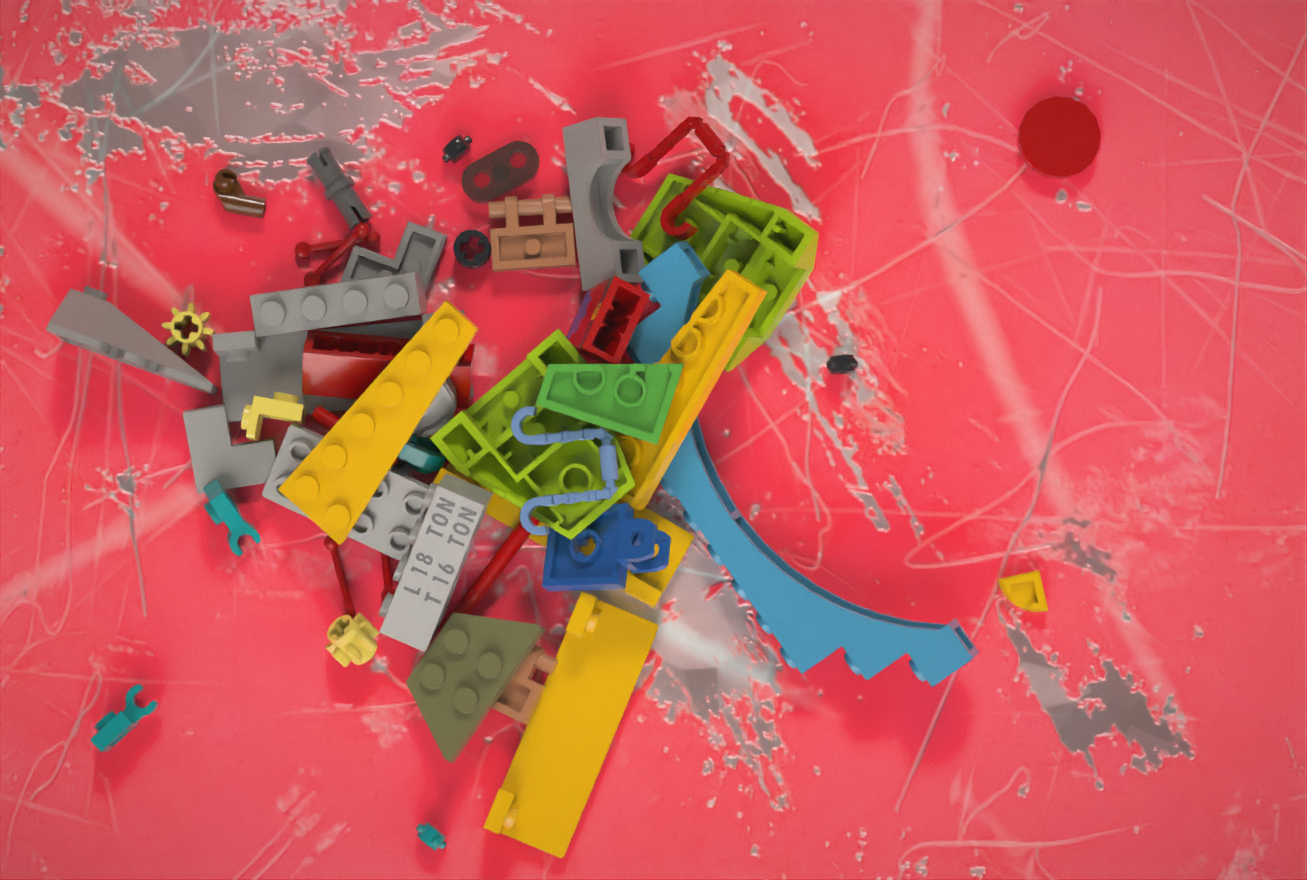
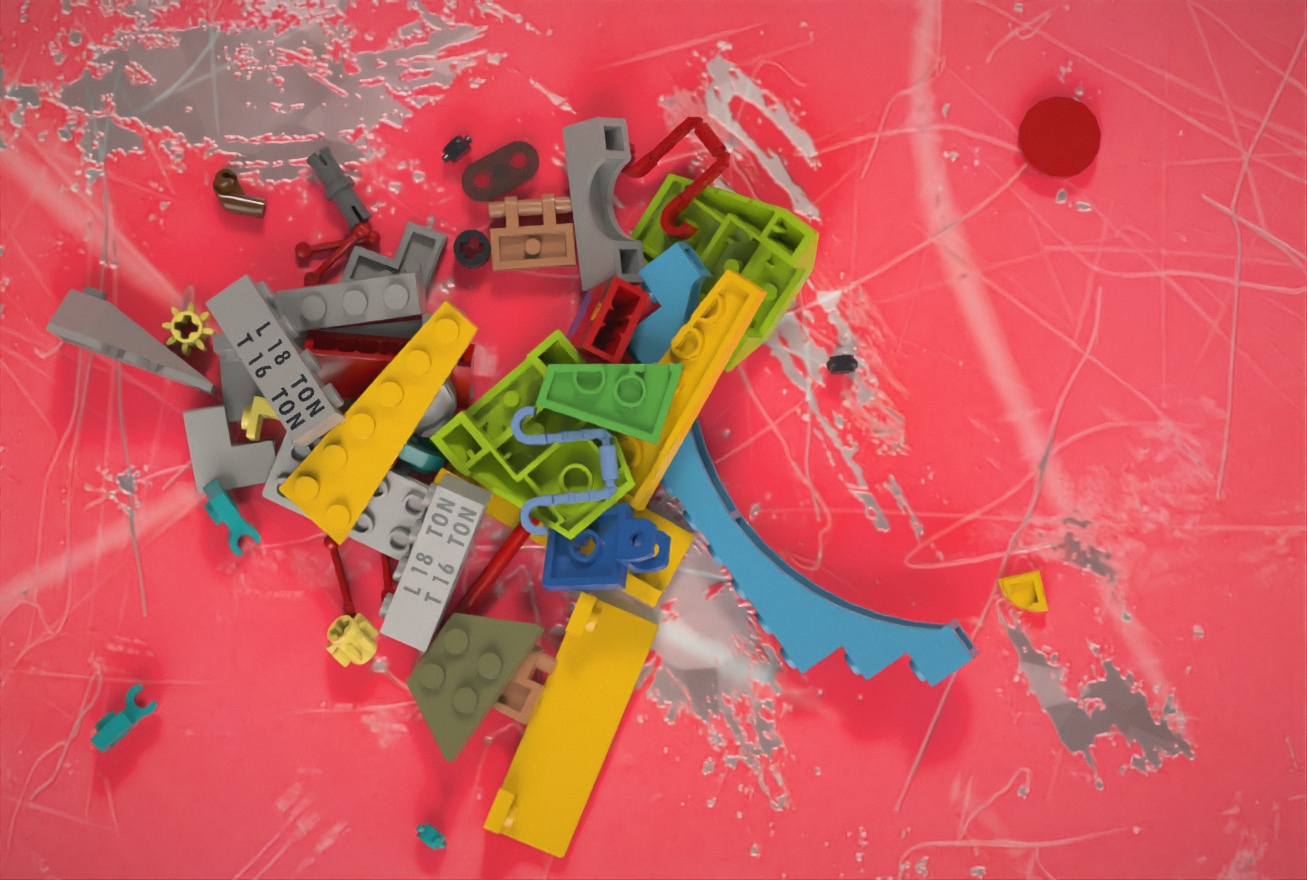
none -> light grey brick [205,274,346,447]

